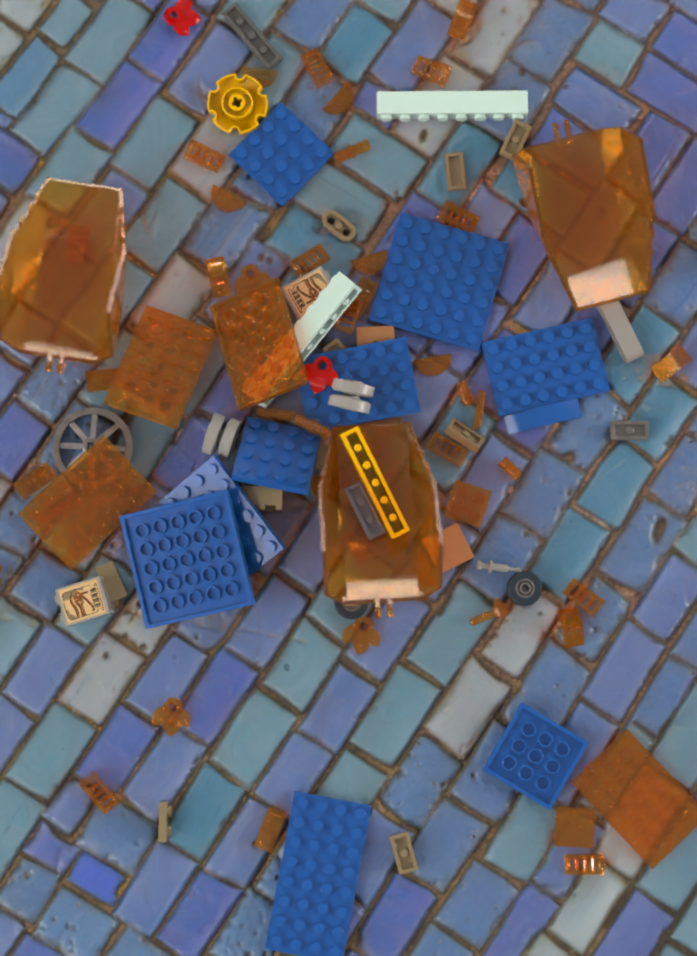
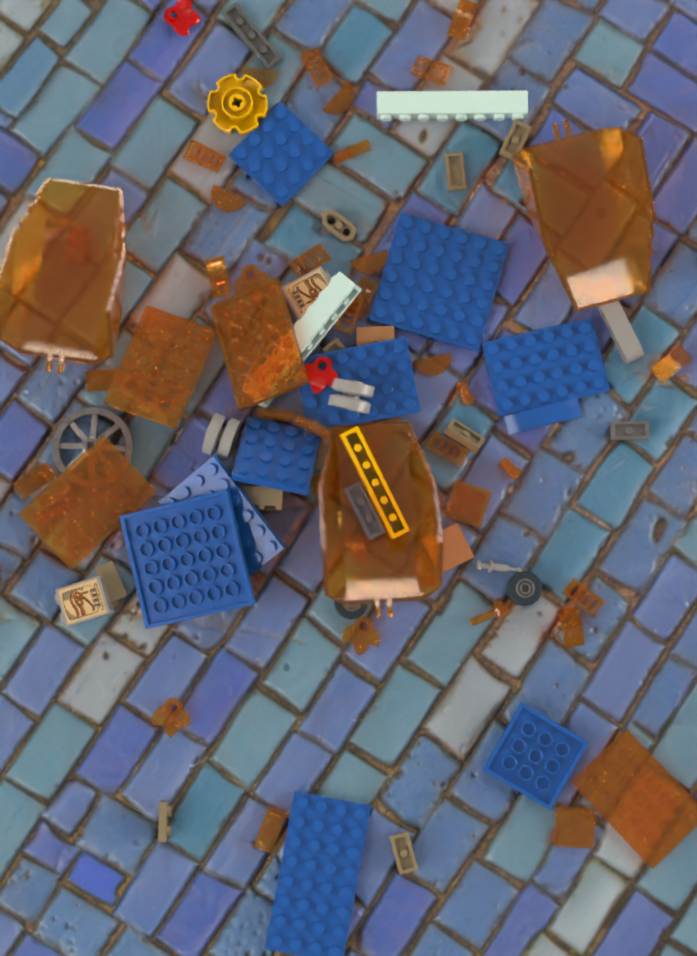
clear orange slope [79,770,119,815] -> none
clear orange slope [436,200,480,233] -> none
clear orange tile [472,390,486,431] -> none
clear orange slope [564,853,606,875] -> none

